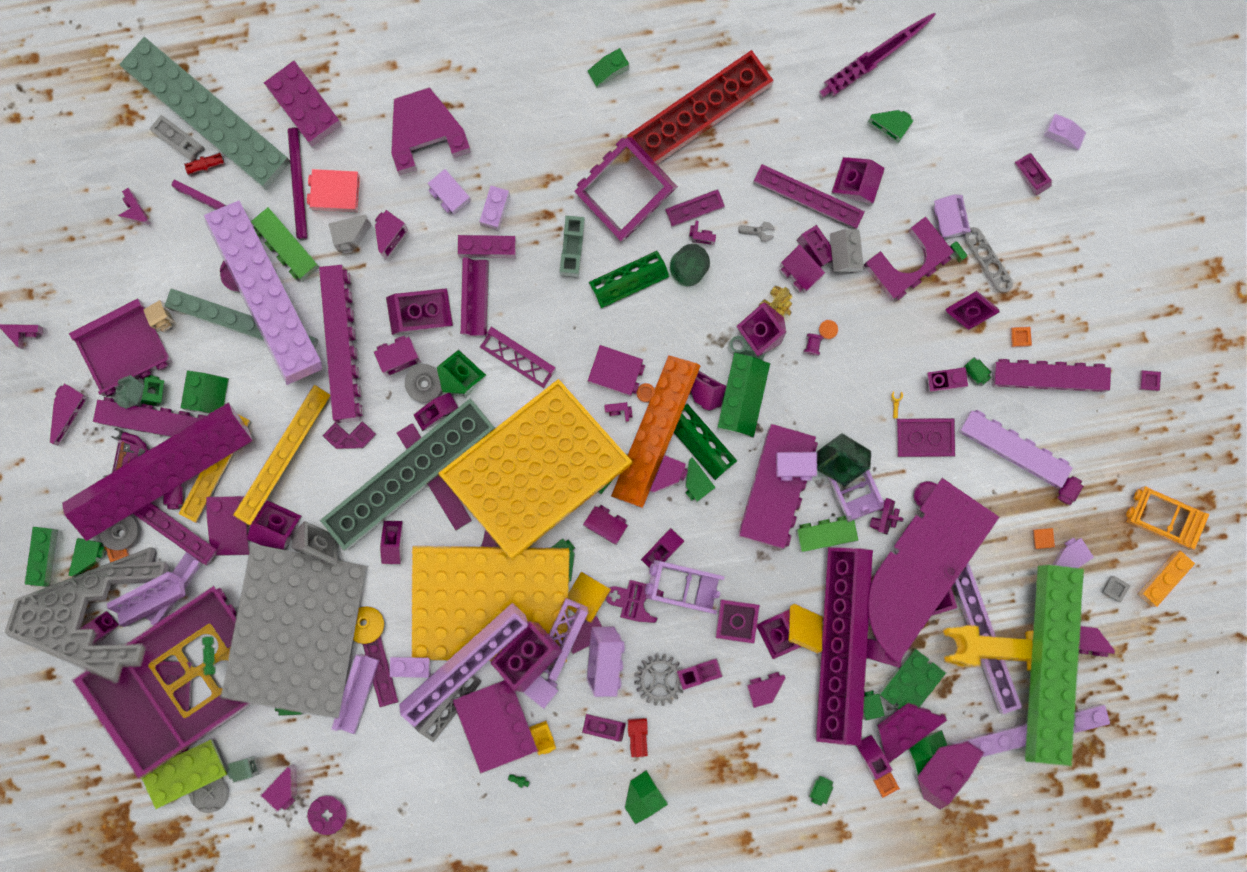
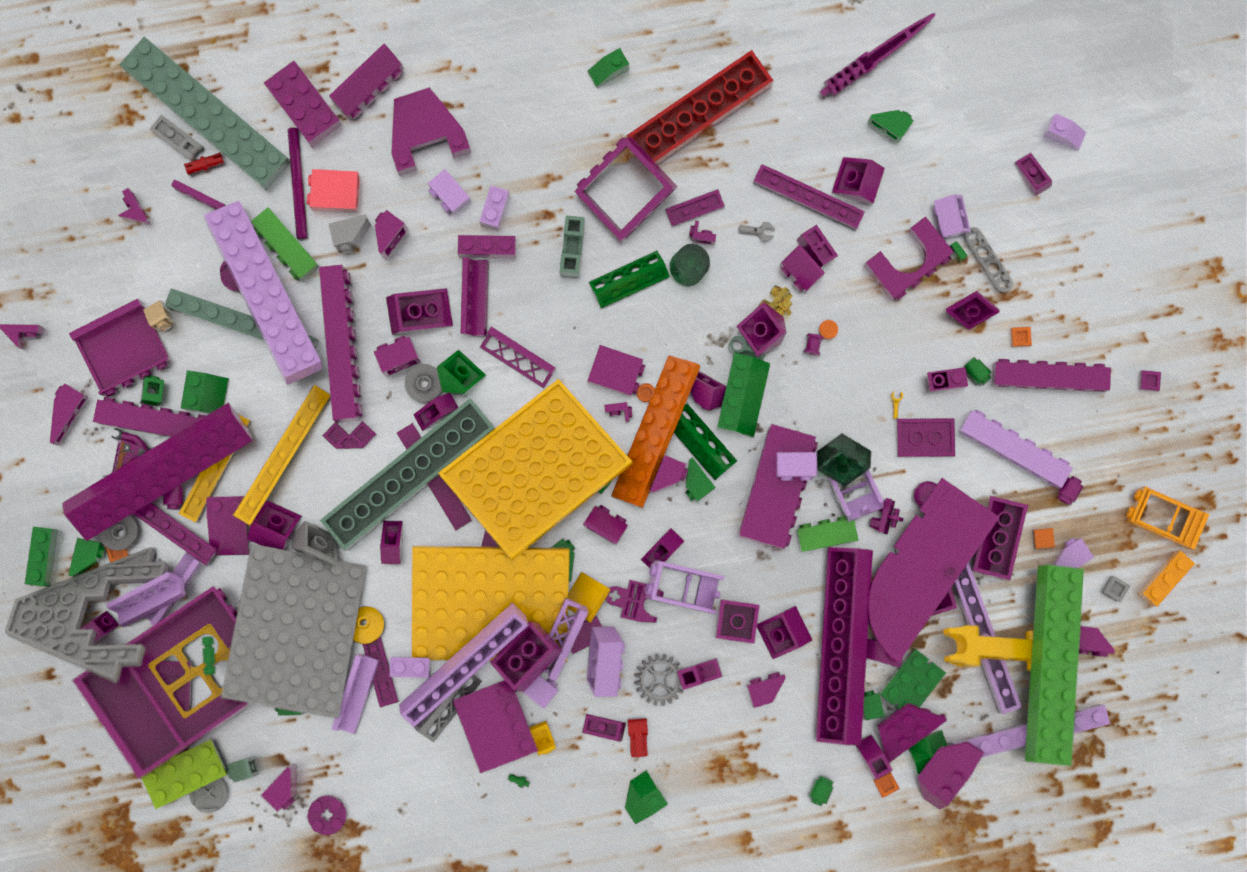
sand green brick [114,375,145,409] -> none
yellow tile [789,604,823,653] -> none
light grey slope [830,229,864,272] -> none
none -> magenta slope [329,43,404,121]
none -> magenta slope [972,496,1028,581]

